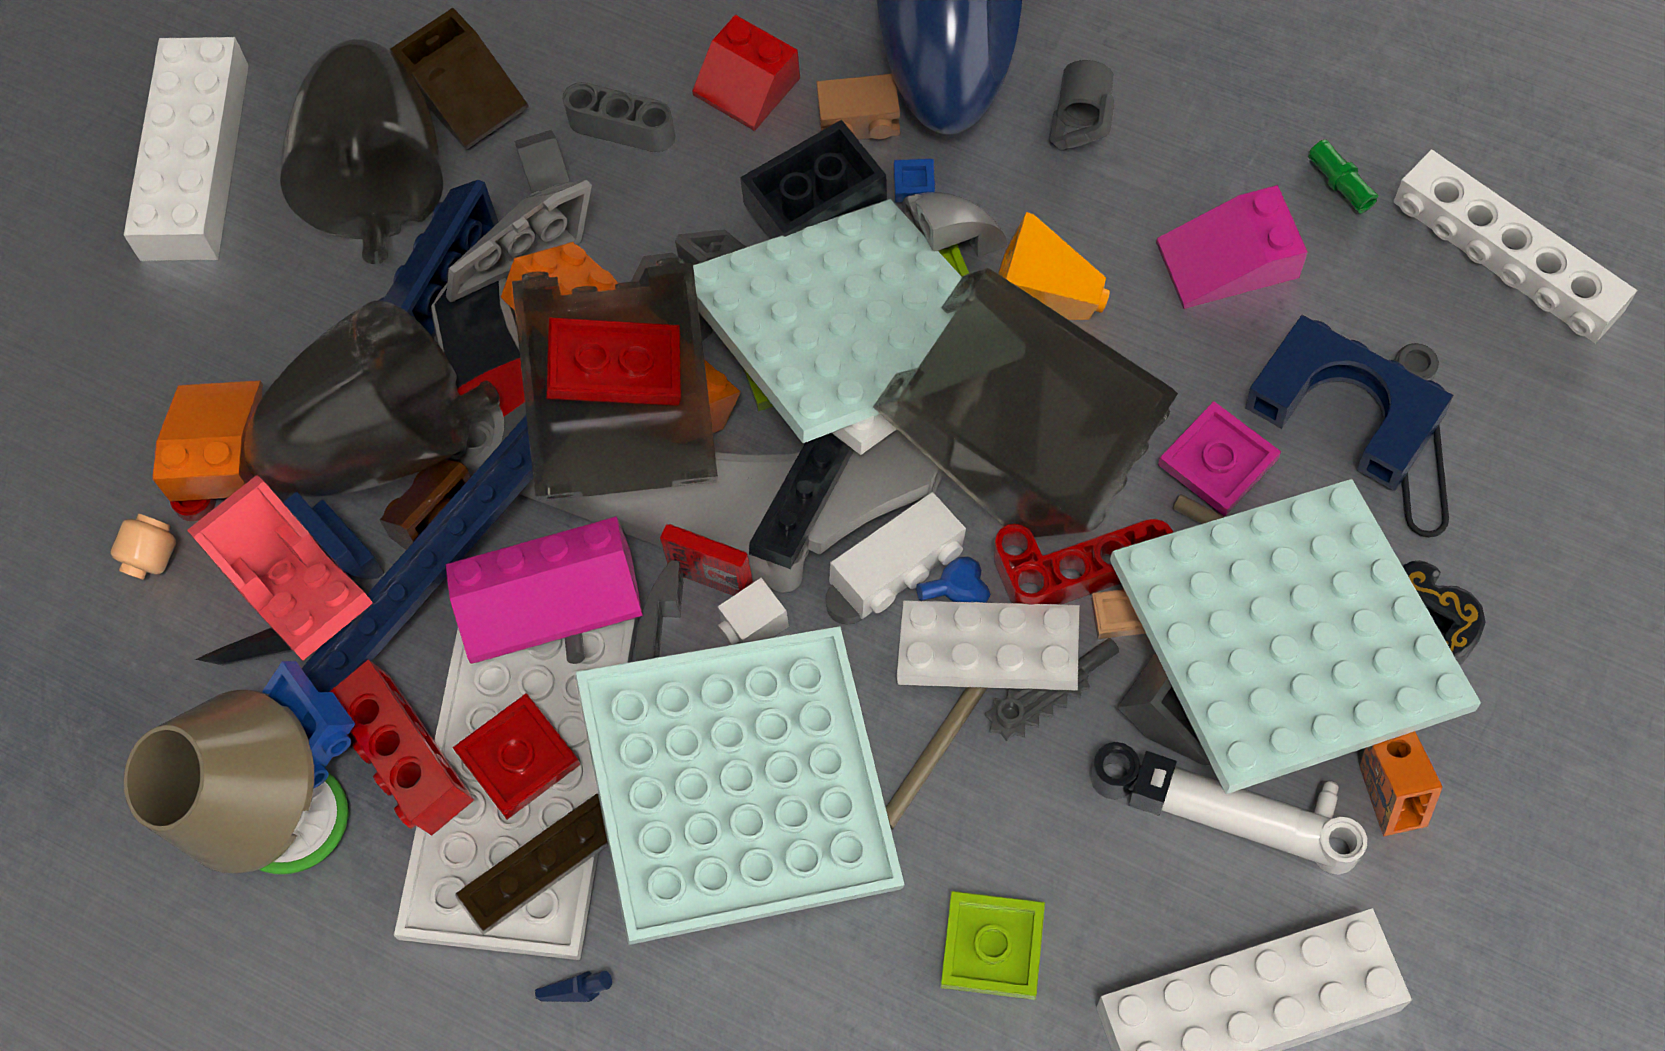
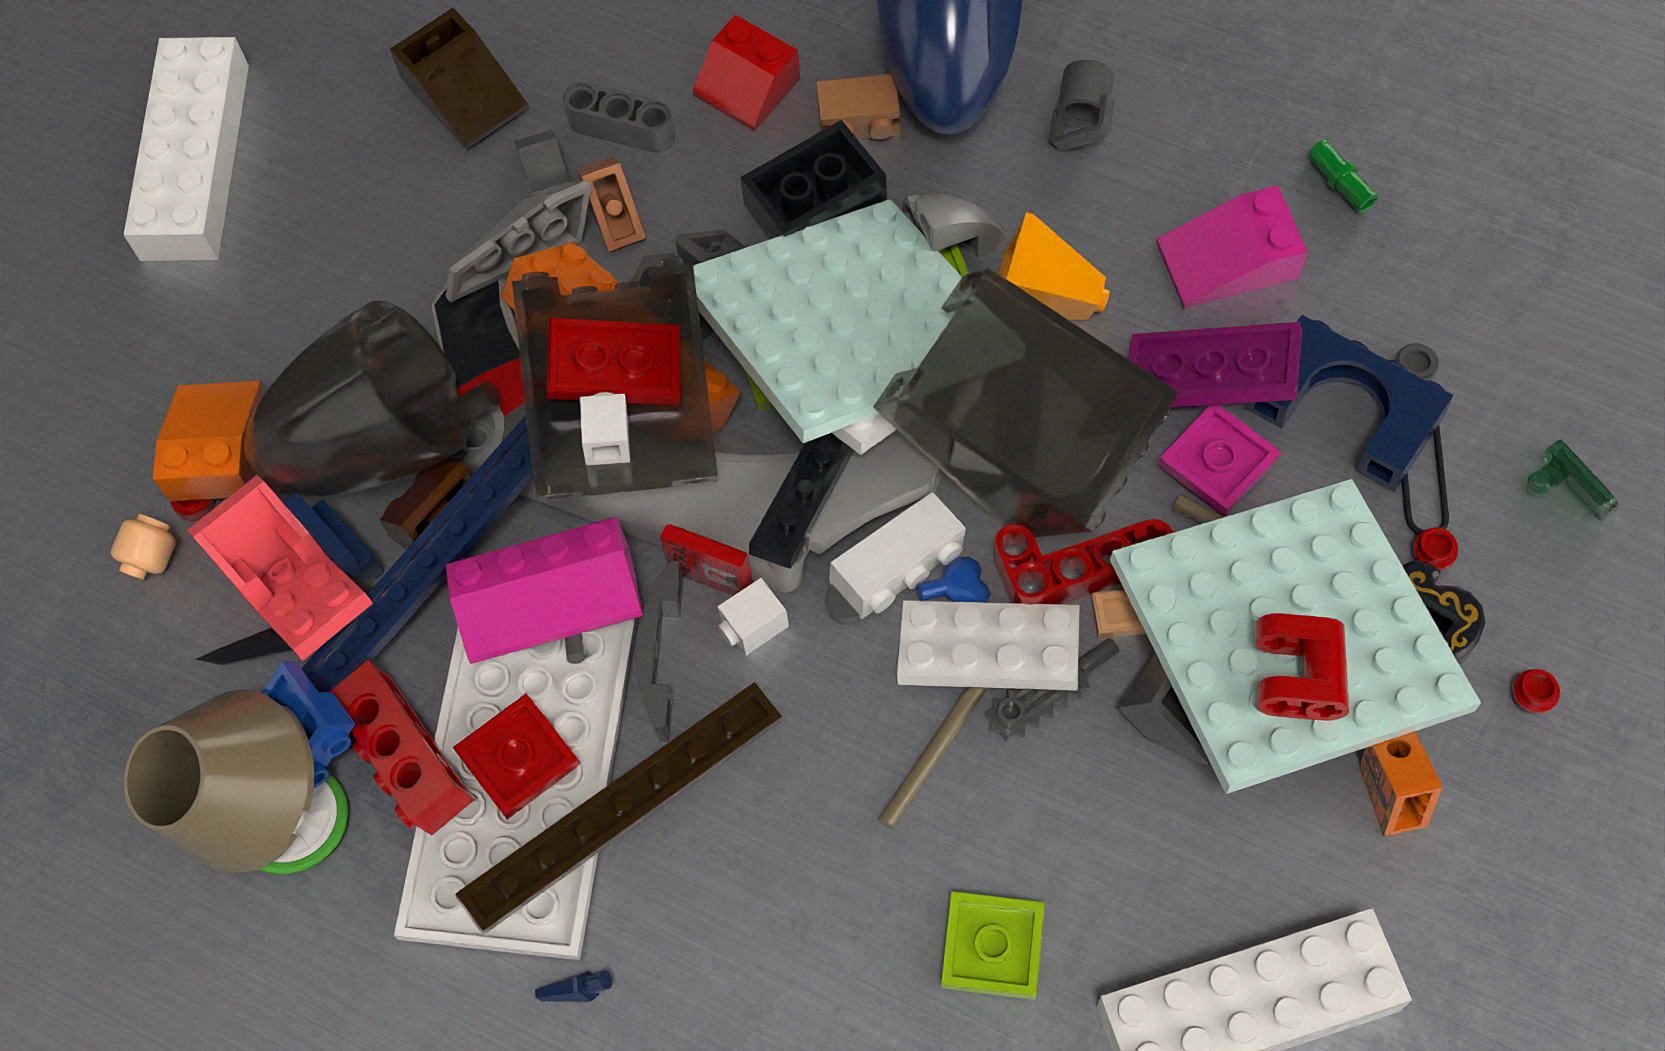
clear smoke windscreen [280,39,443,264] -> none
dark blue slope [372,180,498,354] -> none
light aqua plate [575,626,905,945] -> none
blue plate [894,159,935,203] -> none
white piece [1091,742,1368,875] -> none
white brick [1393,149,1638,344] -> none
none -> nougat slope [576,156,646,252]
none -> white brick [580,392,630,465]
none -> magenta plate [1123,322,1302,410]
none -> red connector [1256,613,1349,721]
none -> red plate [1413,528,1458,570]
none -> red plate [1512,669,1560,714]
none -> clear green piece [1527,439,1619,521]

